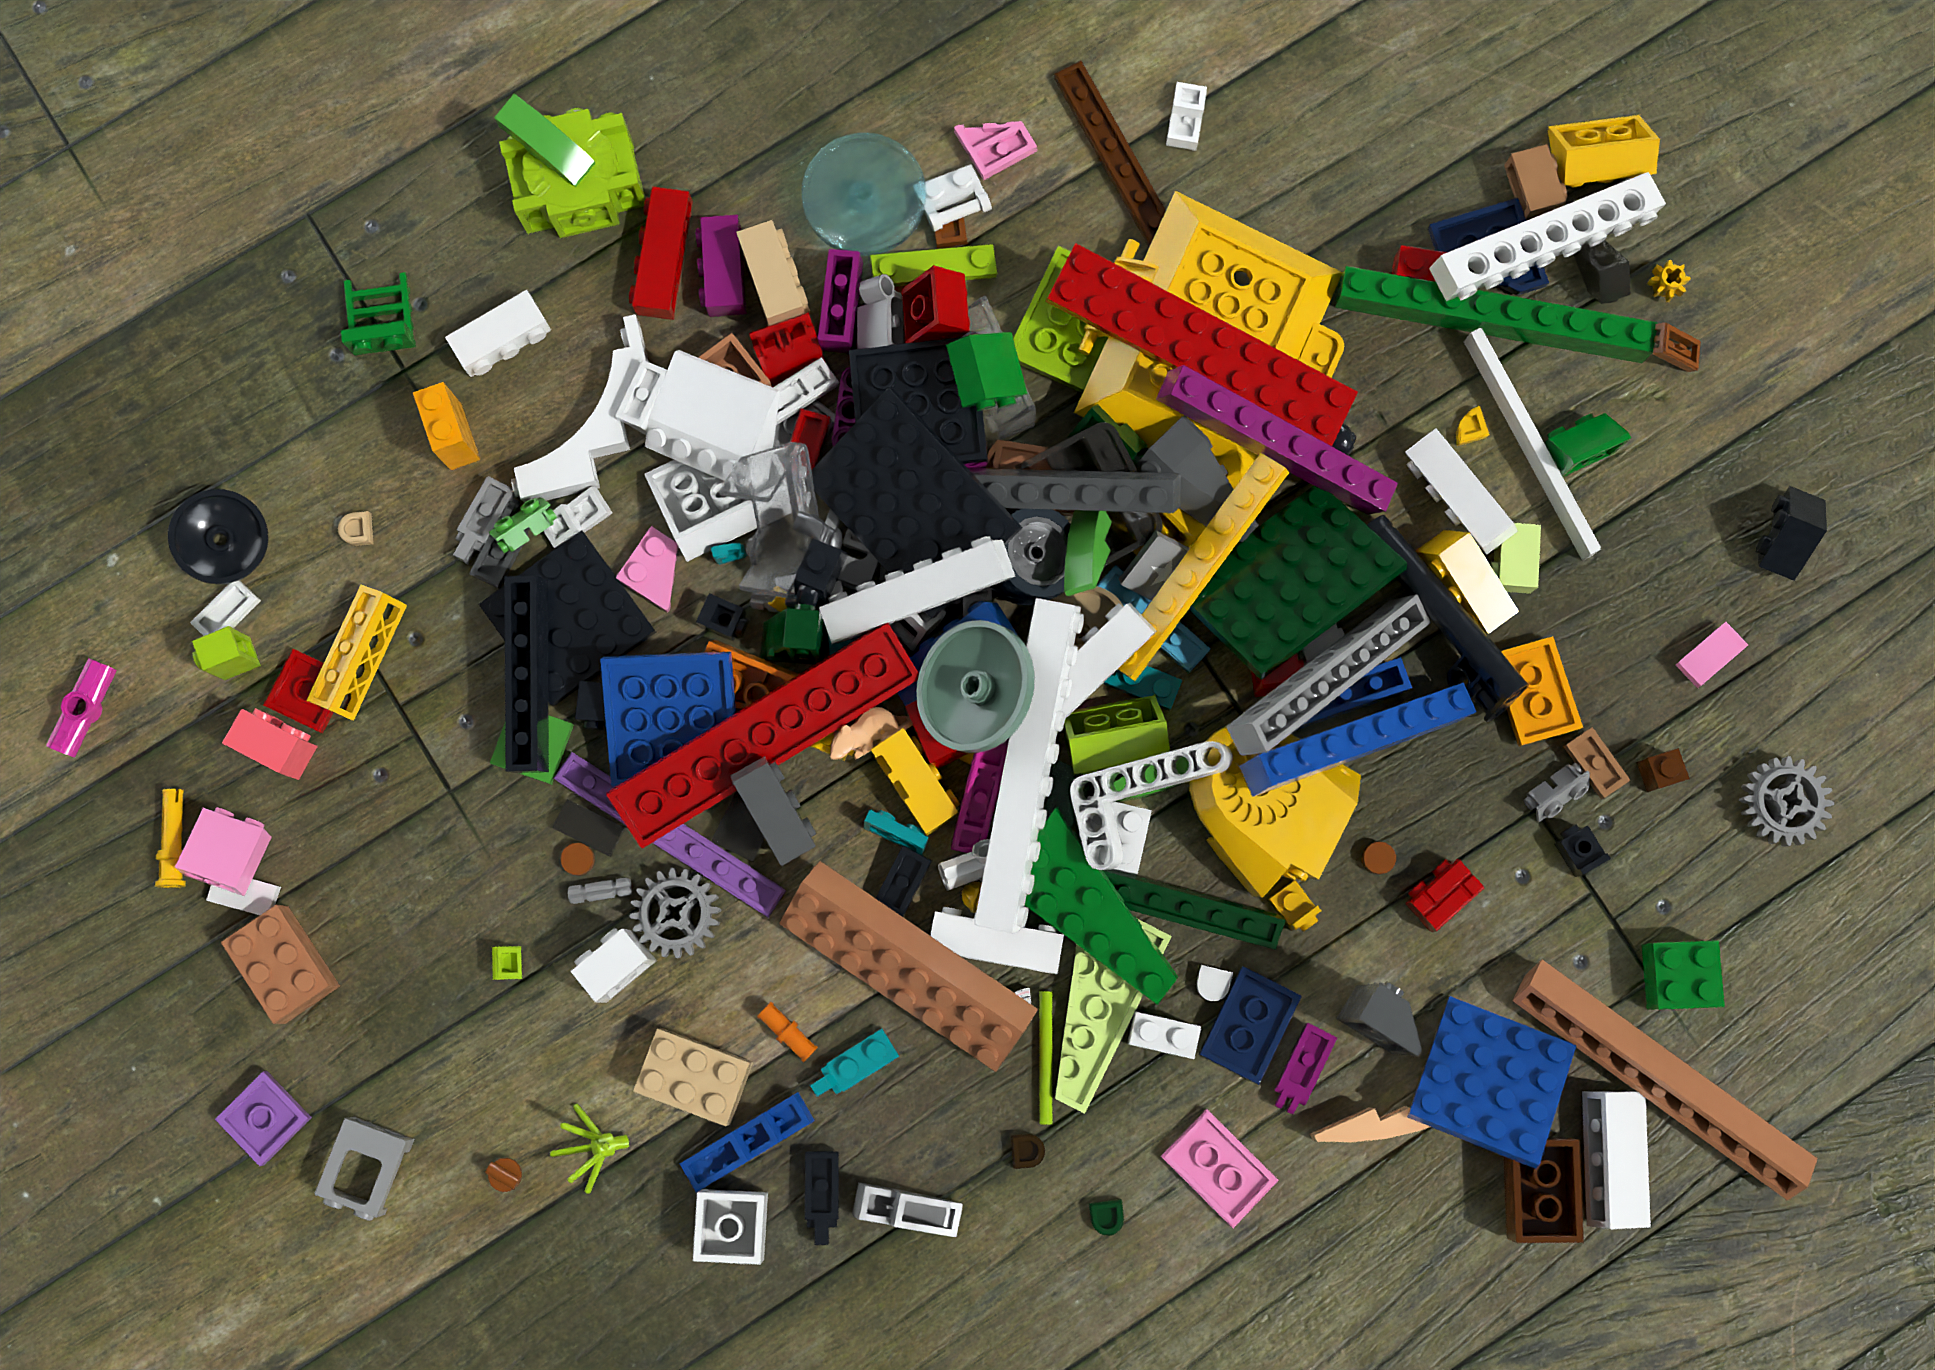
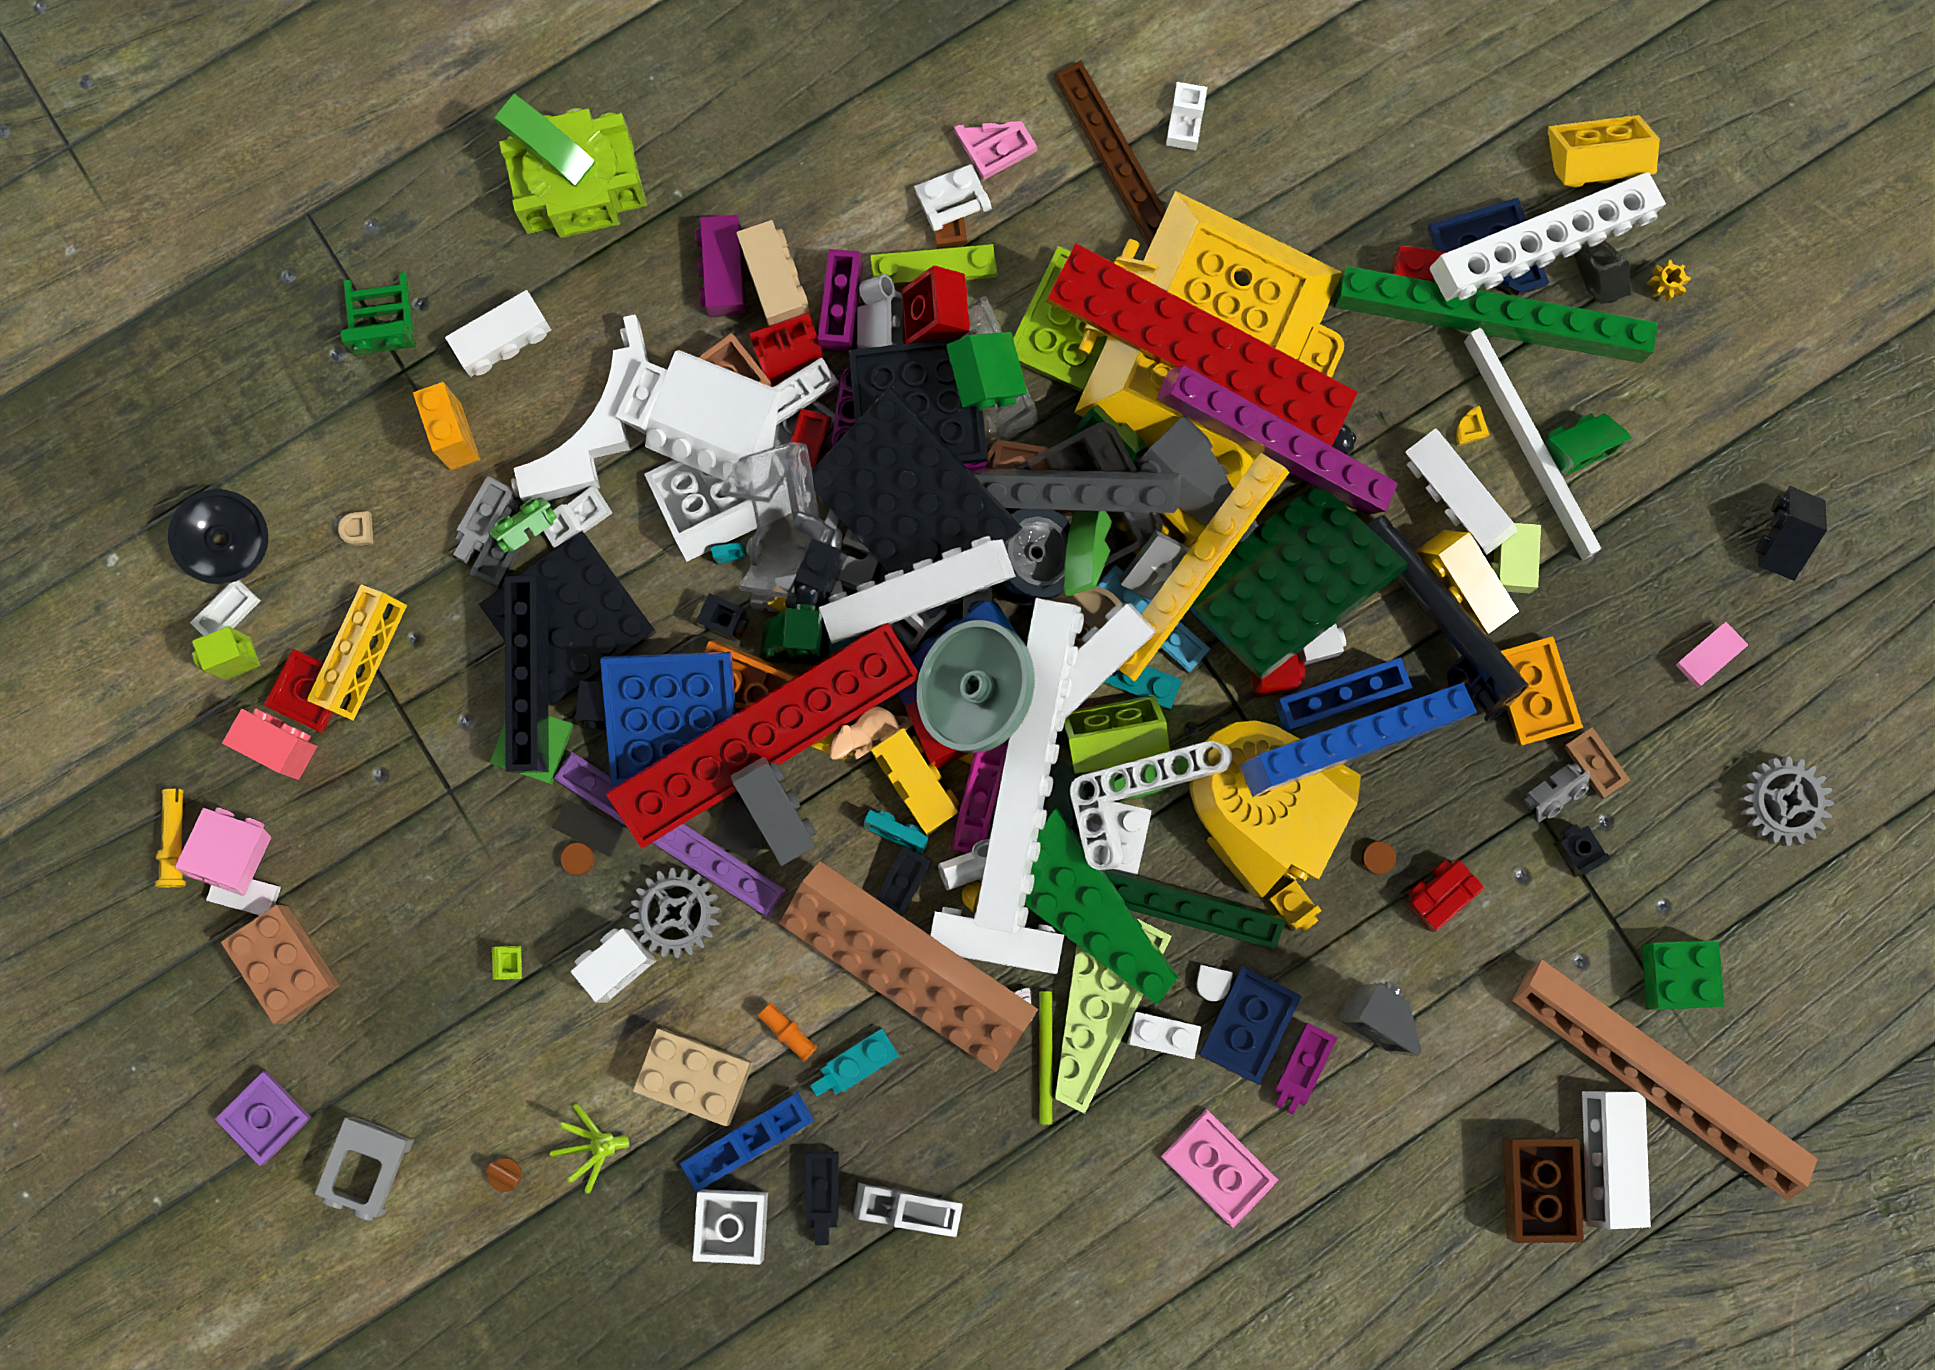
dark pink piece [46,658,117,758] -> none
light grey axle [568,878,632,904] -> none
bright pink wing [616,526,678,613] -> none
red brick [629,187,693,320] -> none
clear light blue dish [802,133,926,256] -> none
dark brown tile [1011,1134,1045,1169] -> none
dark green tile [1089,1199,1124,1236] -> none
light grey brick [1226,595,1431,756] -> none
light nougat slope [1310,1106,1430,1142] -> none
blue plate [1407,996,1577,1169] -> none
medium nougat brick [1504,144,1567,220] -> none
reddish brown brick [1636,748,1690,793] -> none
dark orange tile [1653,322,1701,372] -> none

